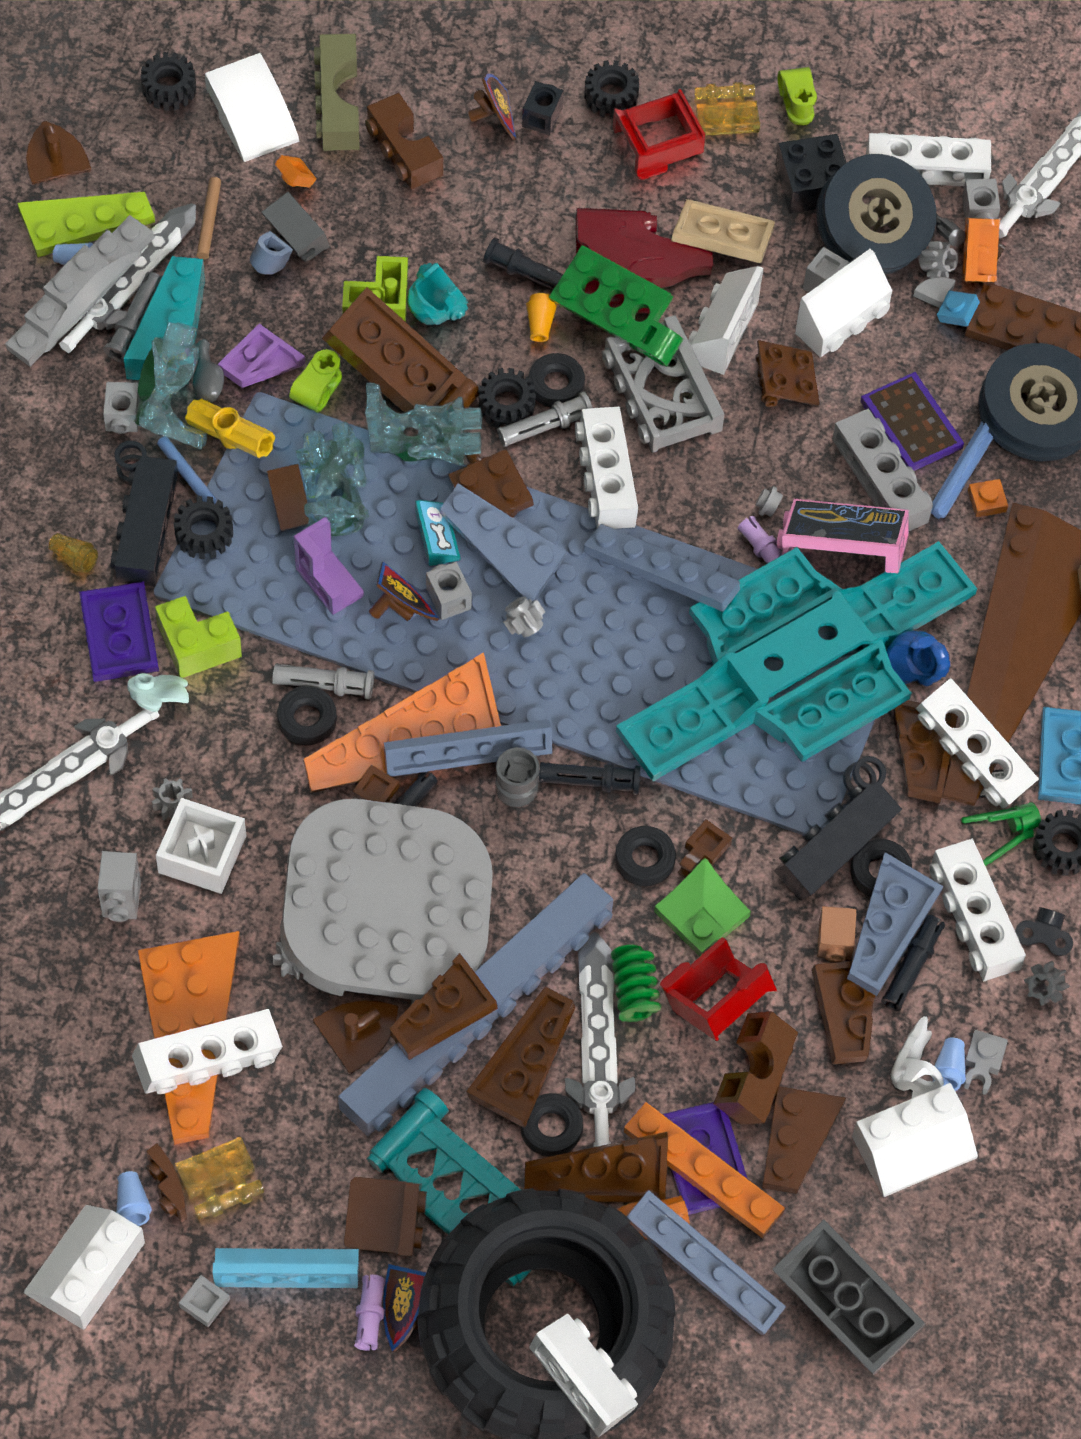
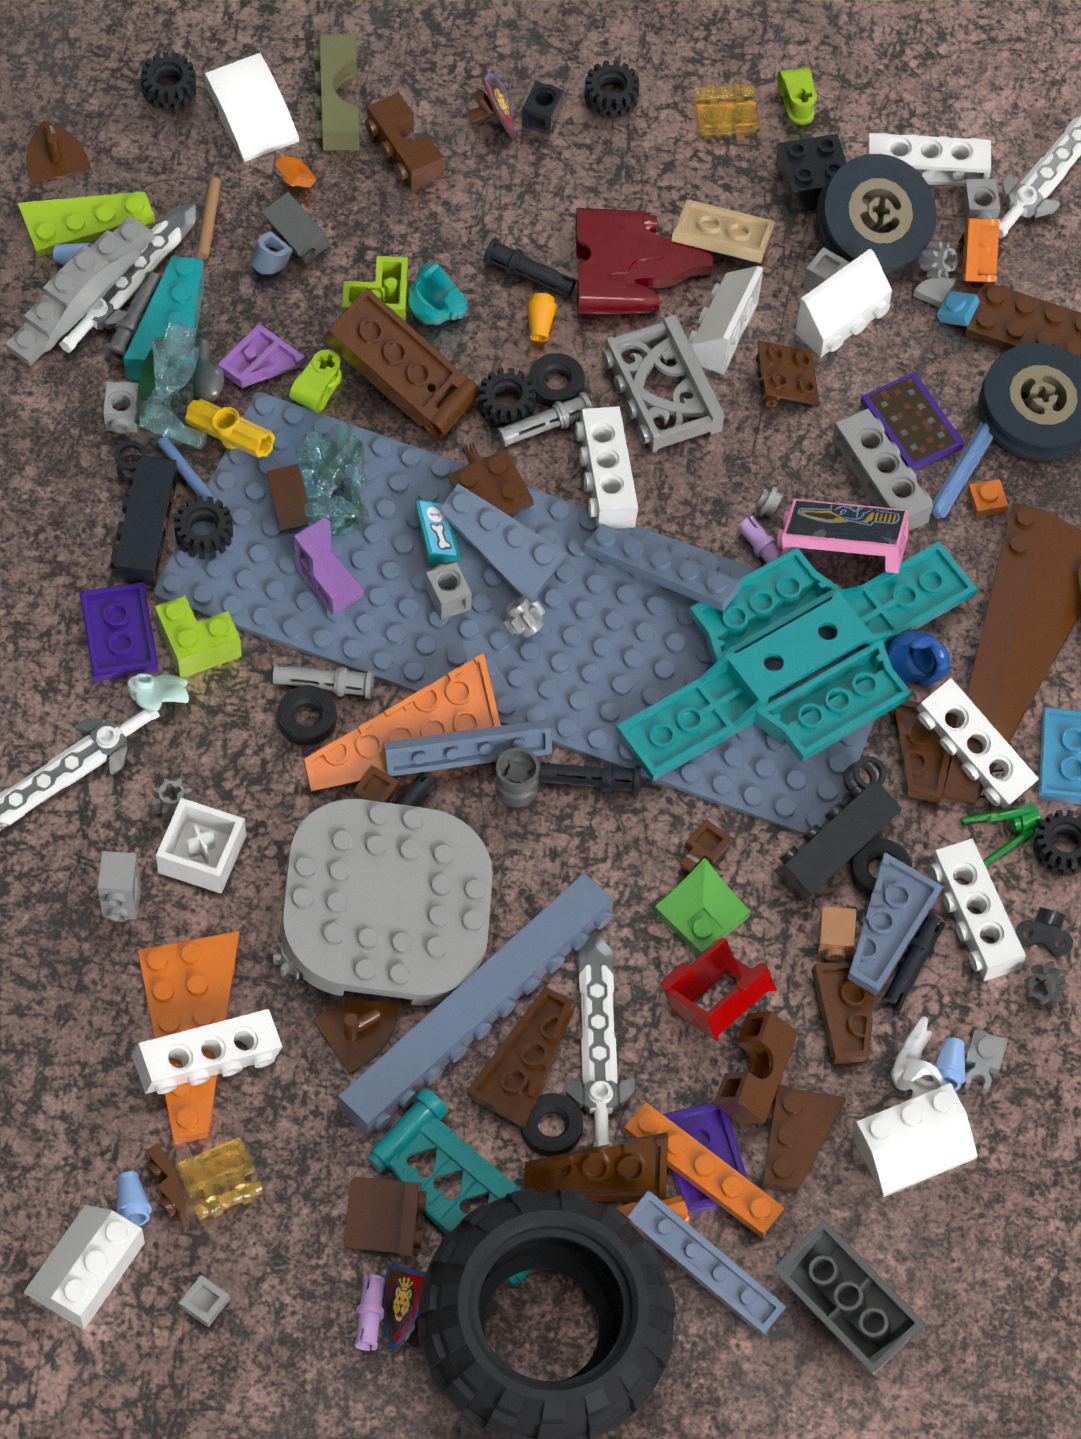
clear yellow cone [49,533,98,573] -> none
medium azure fence [213,1248,359,1288] -> none
clear light blue hips [365,383,483,465] -> none
shield [369,562,439,621] -> none
reddish brown wing [389,953,498,1060] -> none
white slope [529,1314,638,1438] -> none
green hinge [549,245,684,367] -> none
green piece [611,945,661,1022] -> none
red piece [613,89,706,180] -> none
black tyre [615,826,676,886] -> none
dark grey axle [936,214,966,246] -> none

